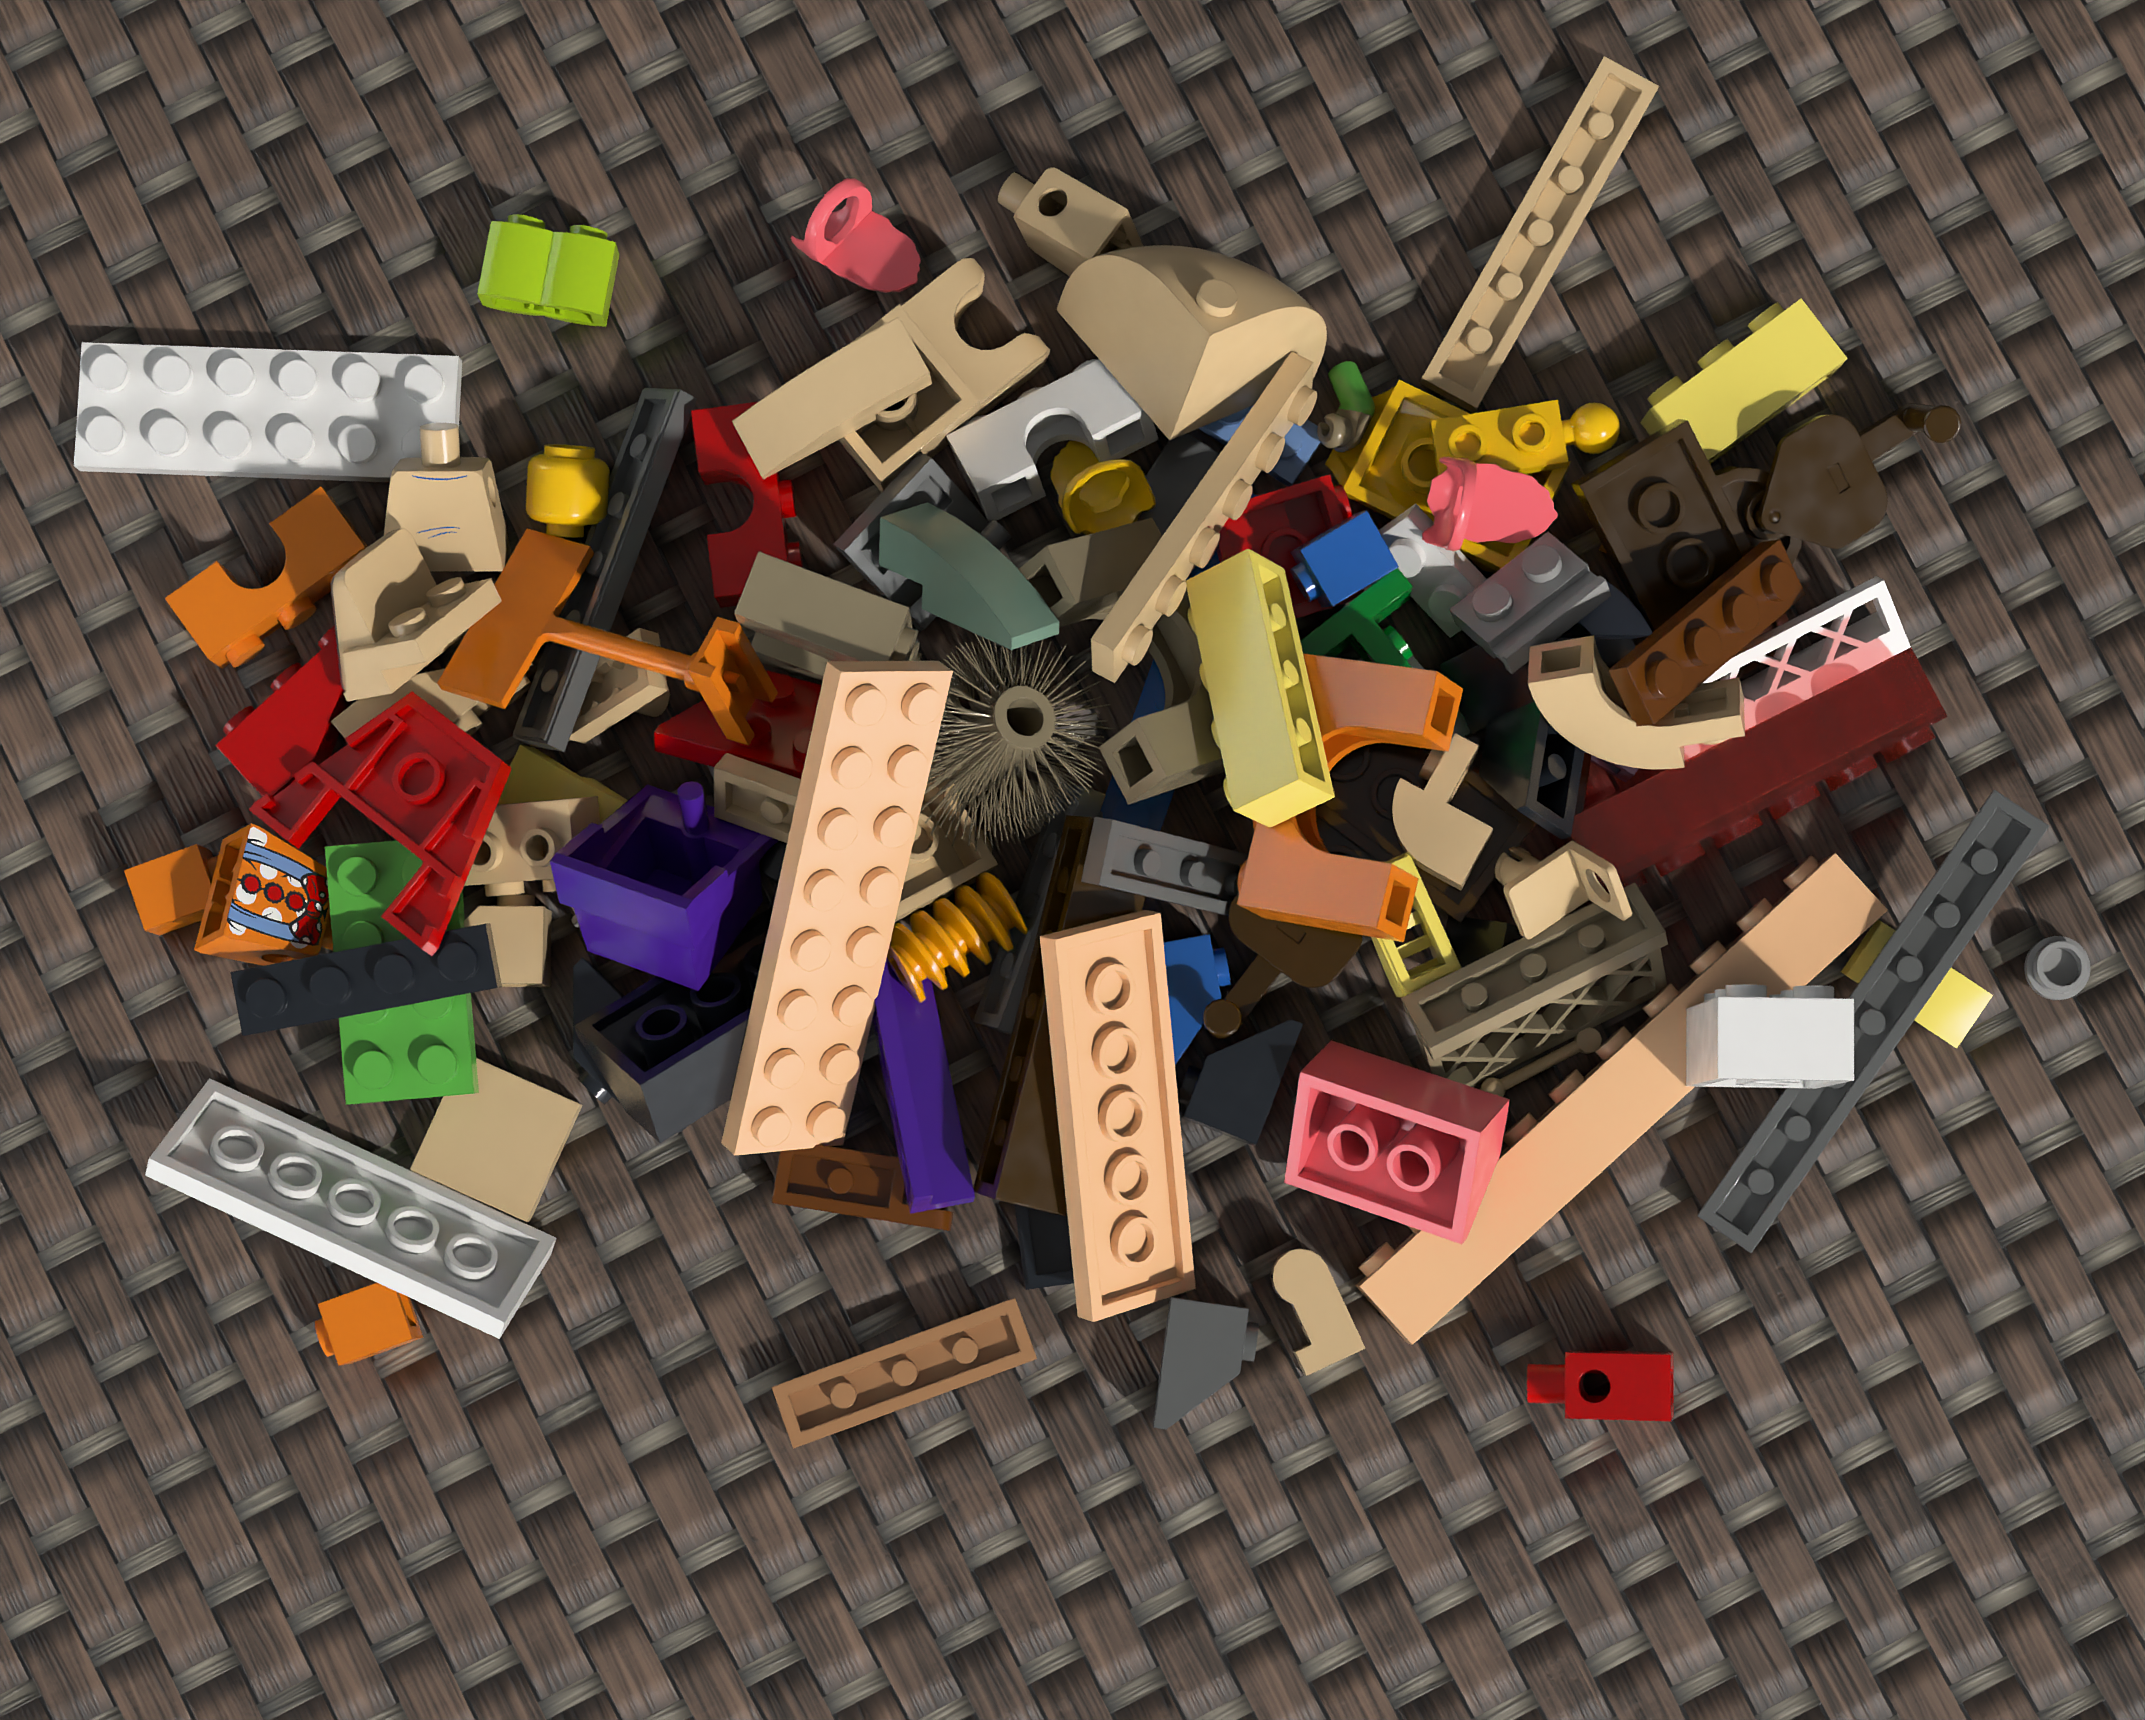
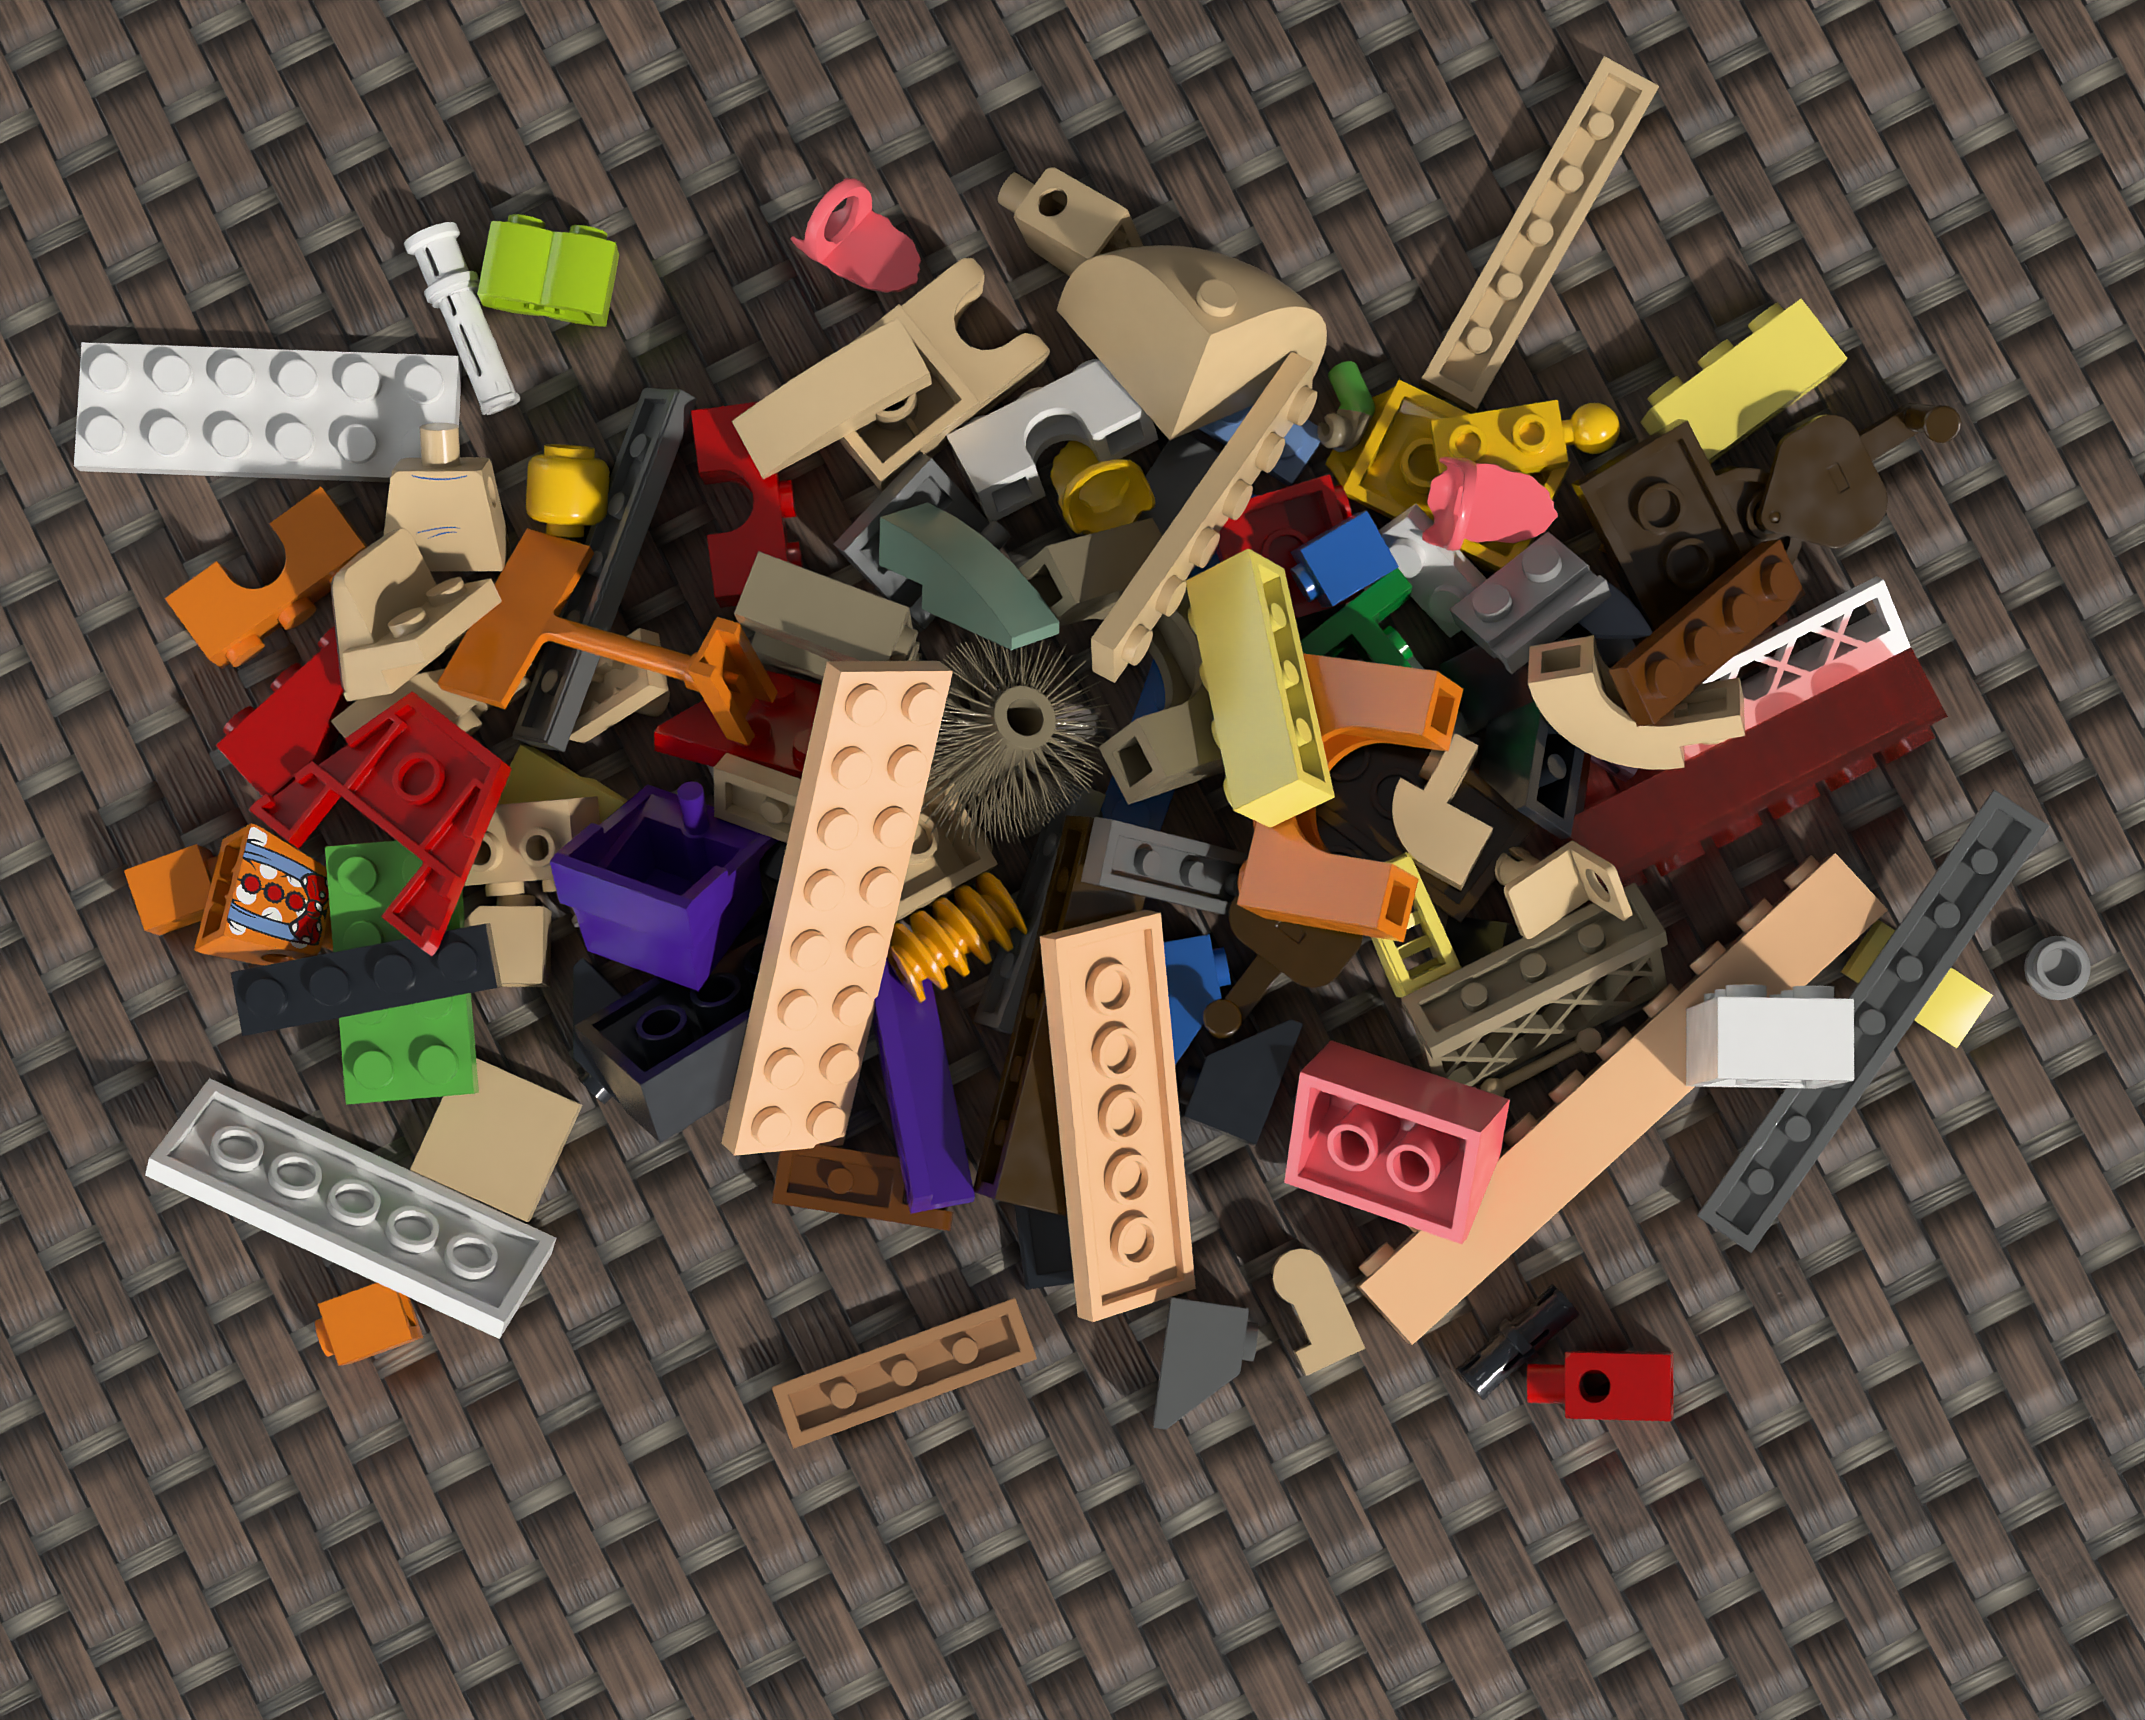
none -> white pin [404,222,520,415]
none -> black pin [1456,1284,1580,1400]

